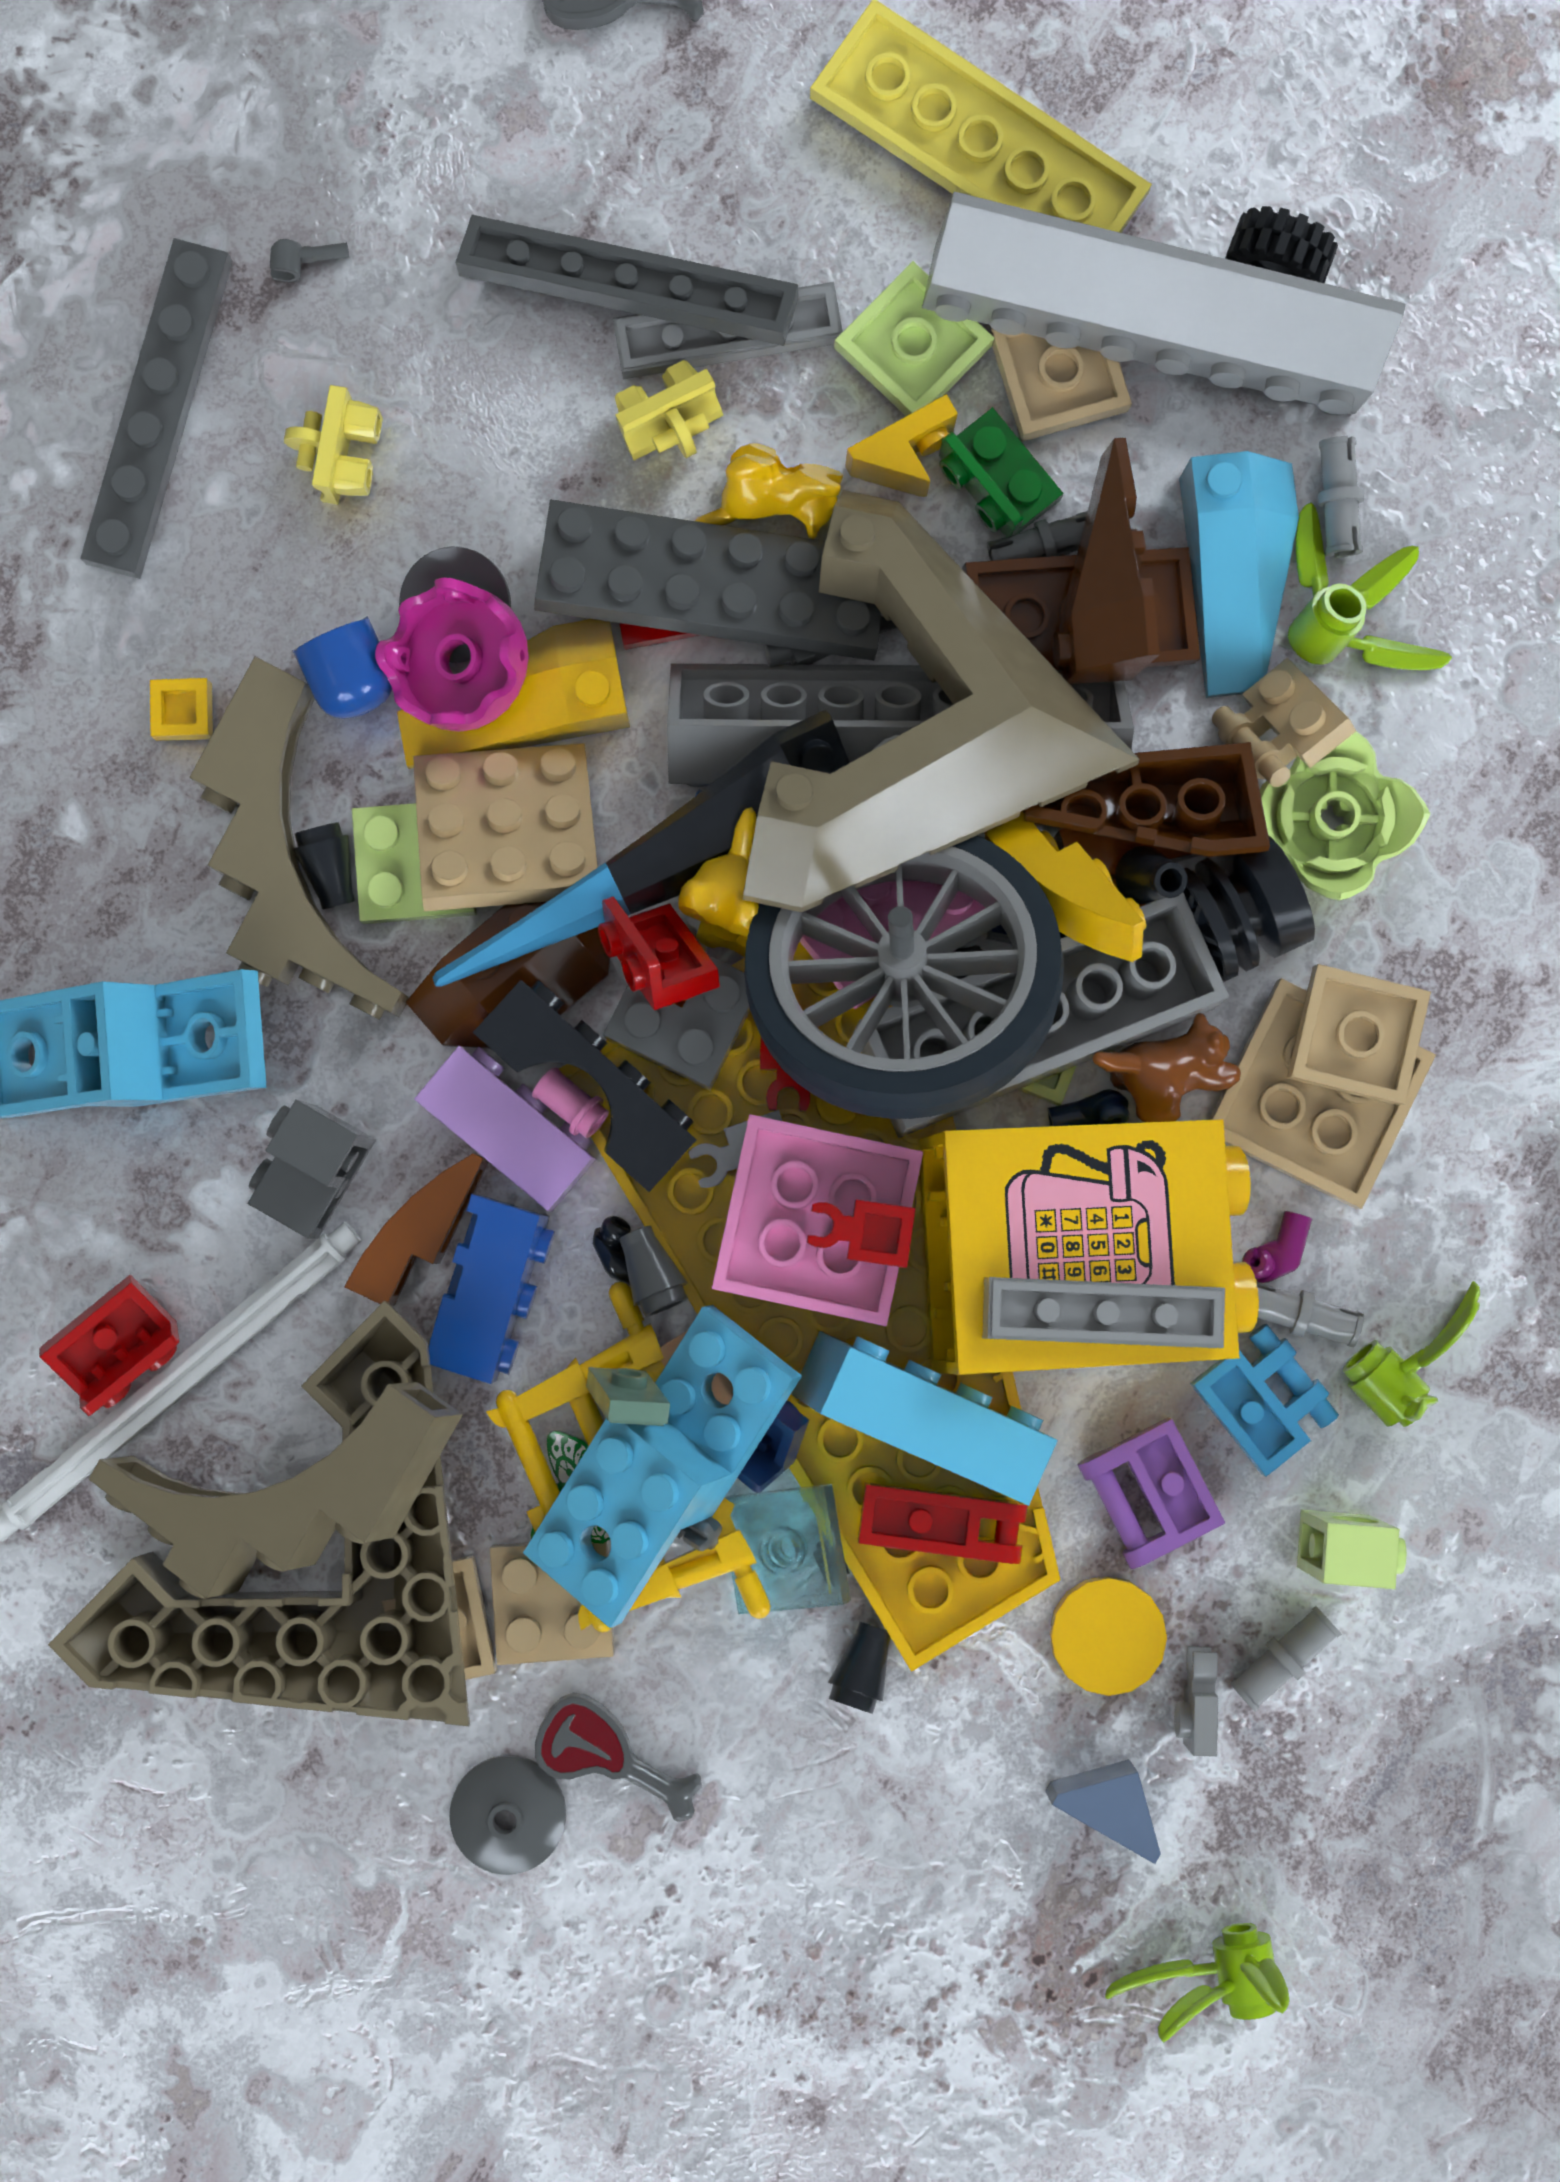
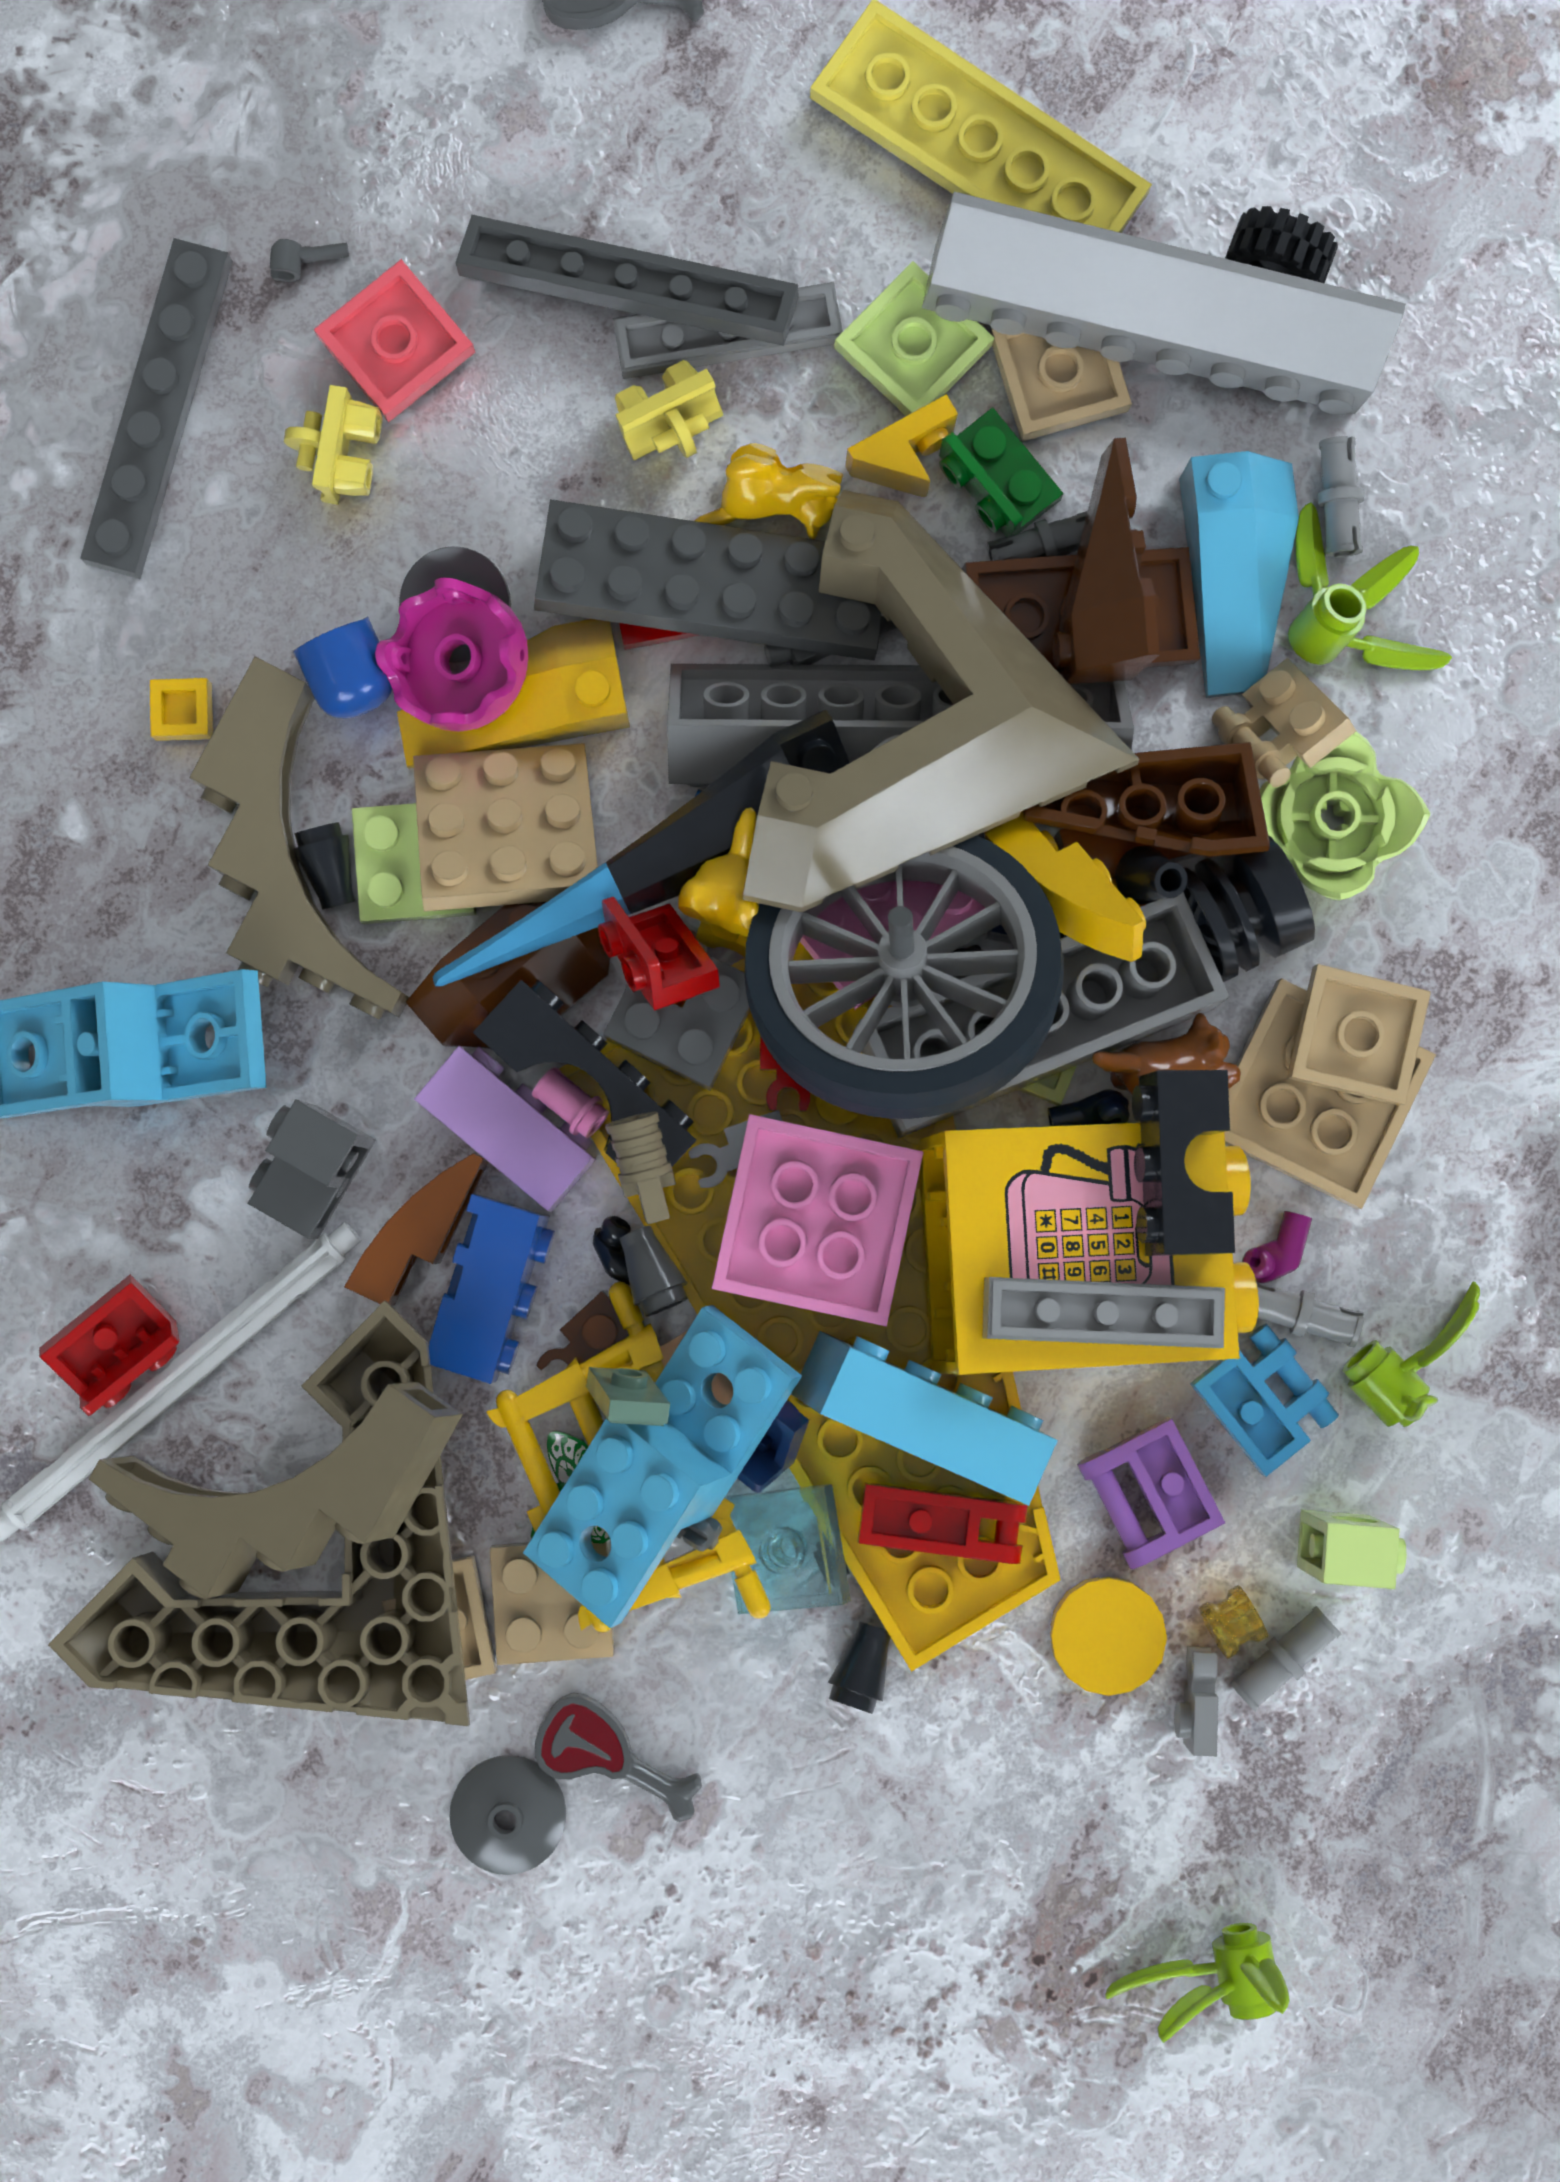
red plate [806,1200,916,1268] -> none
sand blue slope [1045,1759,1161,1864] -> none
none -> coral plate [314,259,476,423]
none -> reddish brown plate [536,1290,629,1370]
none -> dark tan hinge [605,1112,676,1224]
none -> black arch [1132,1070,1235,1256]
none -> clear yellow wheel [1198,1585,1268,1660]

